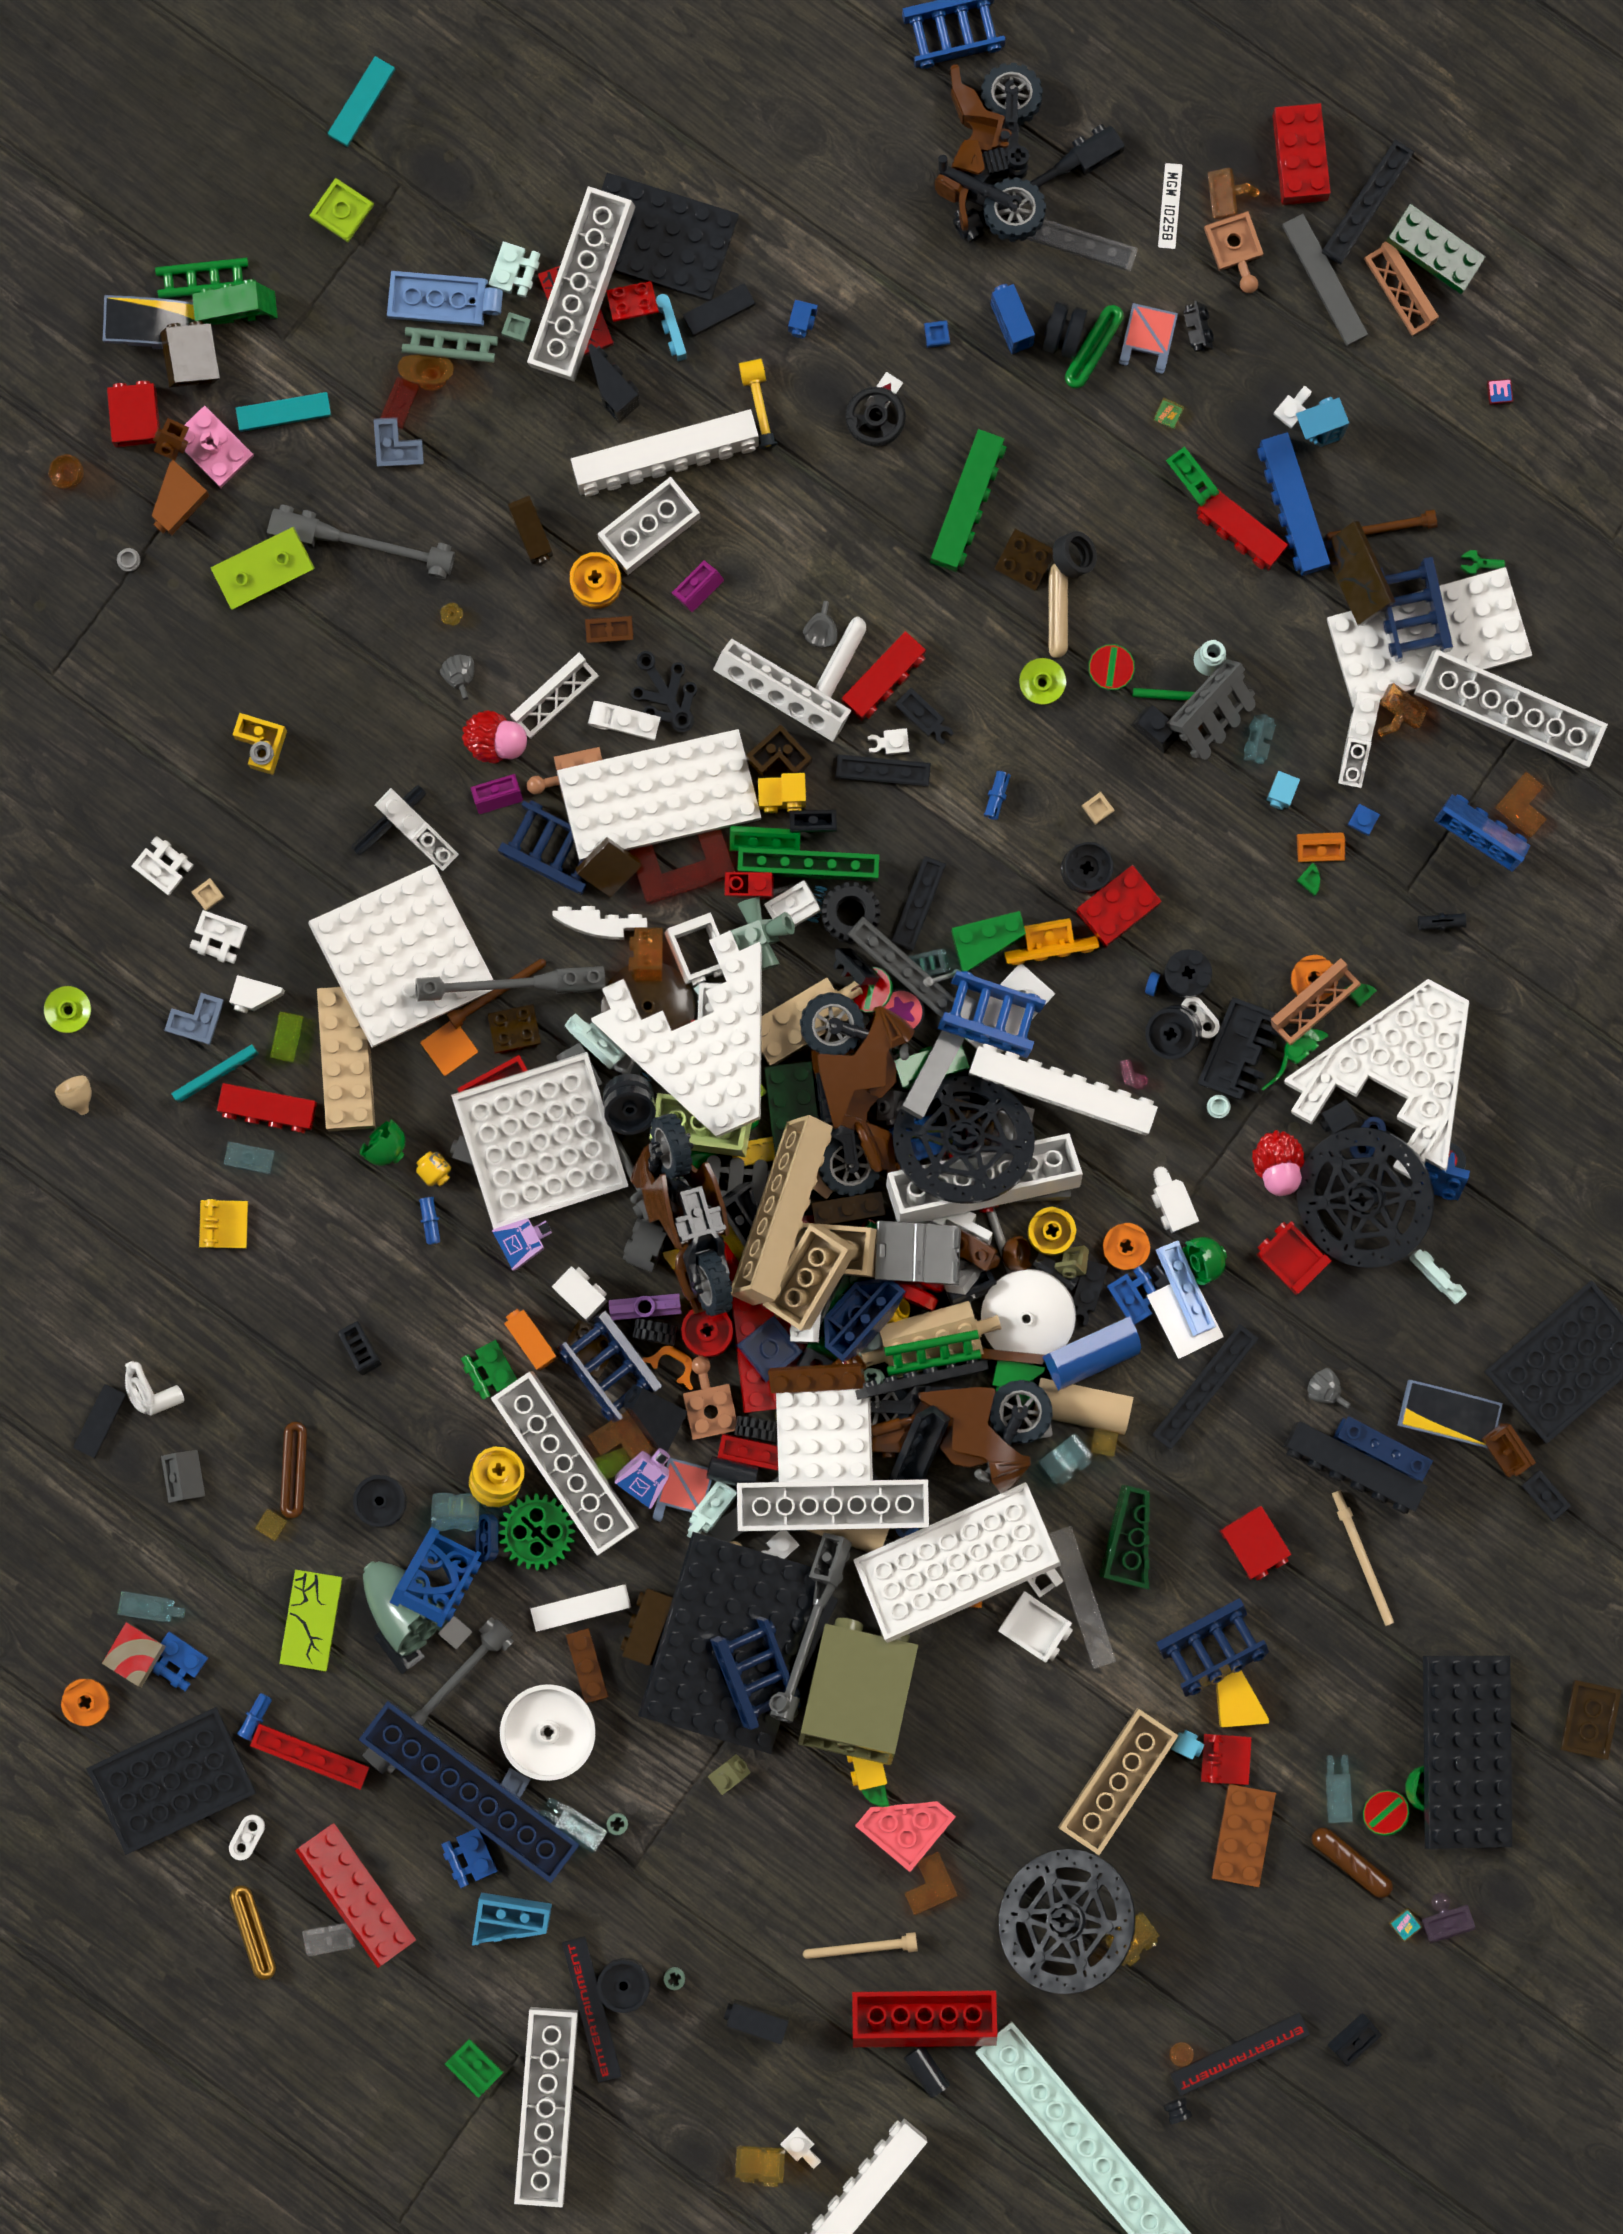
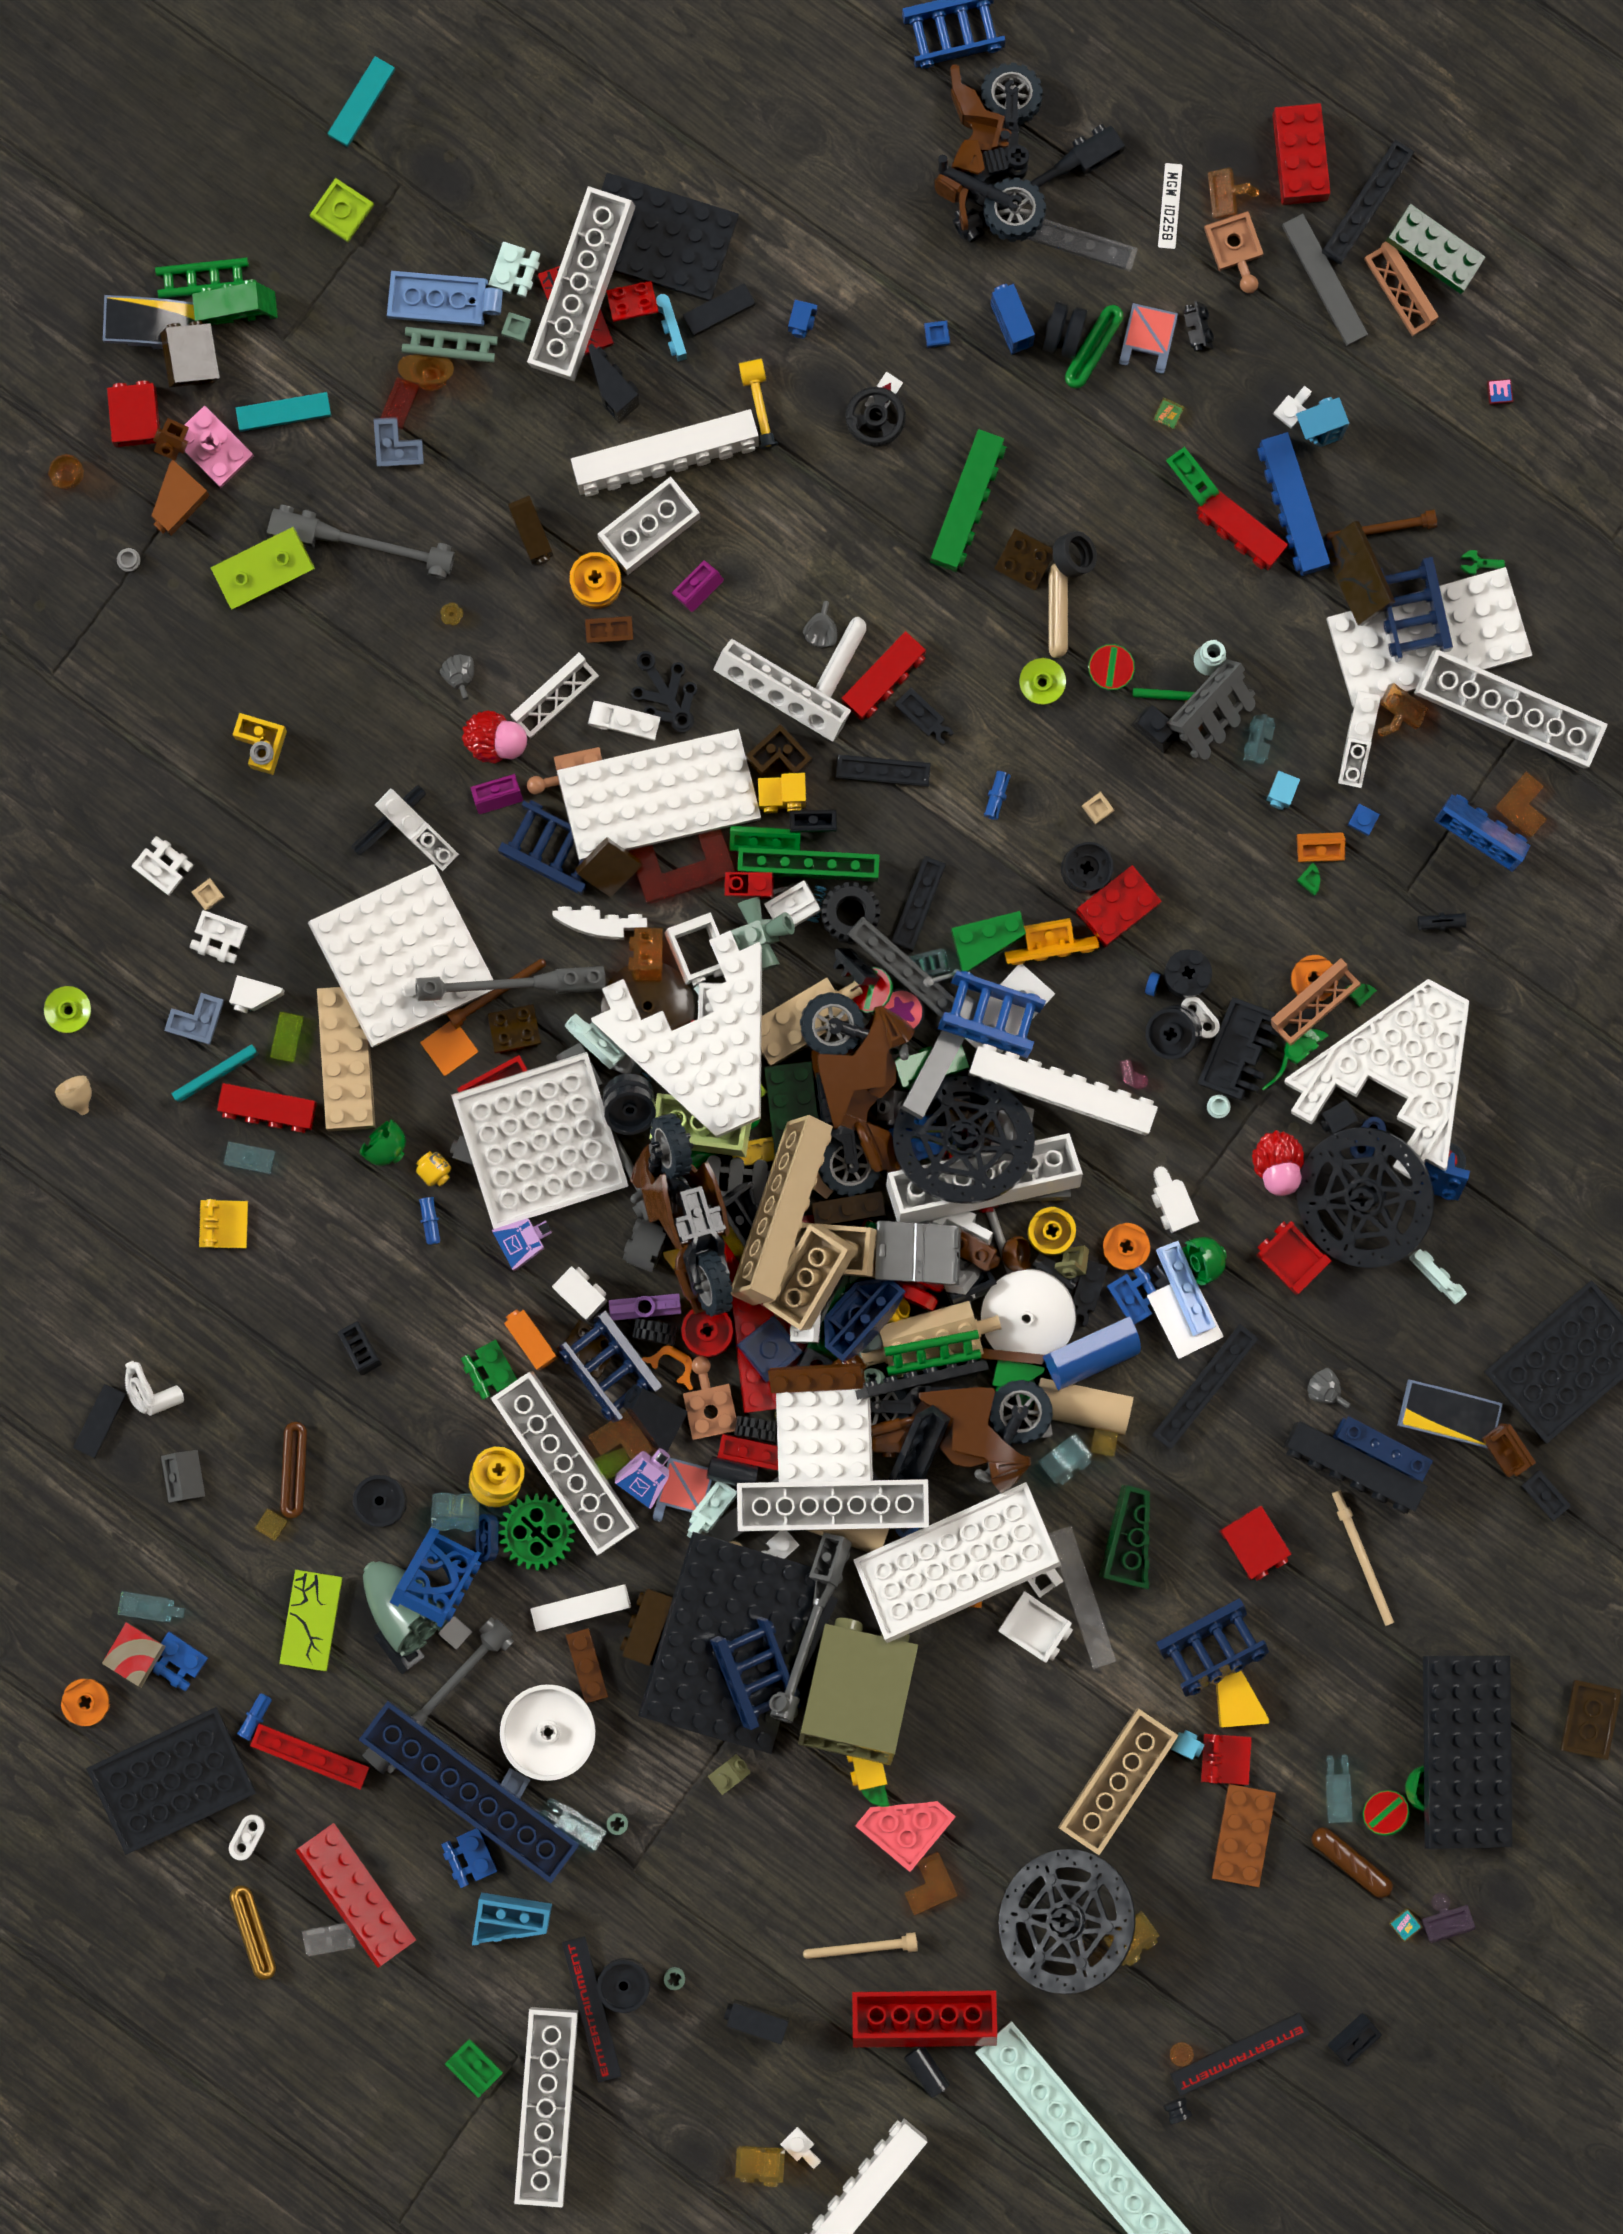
white plate [868,728,909,755] -> none

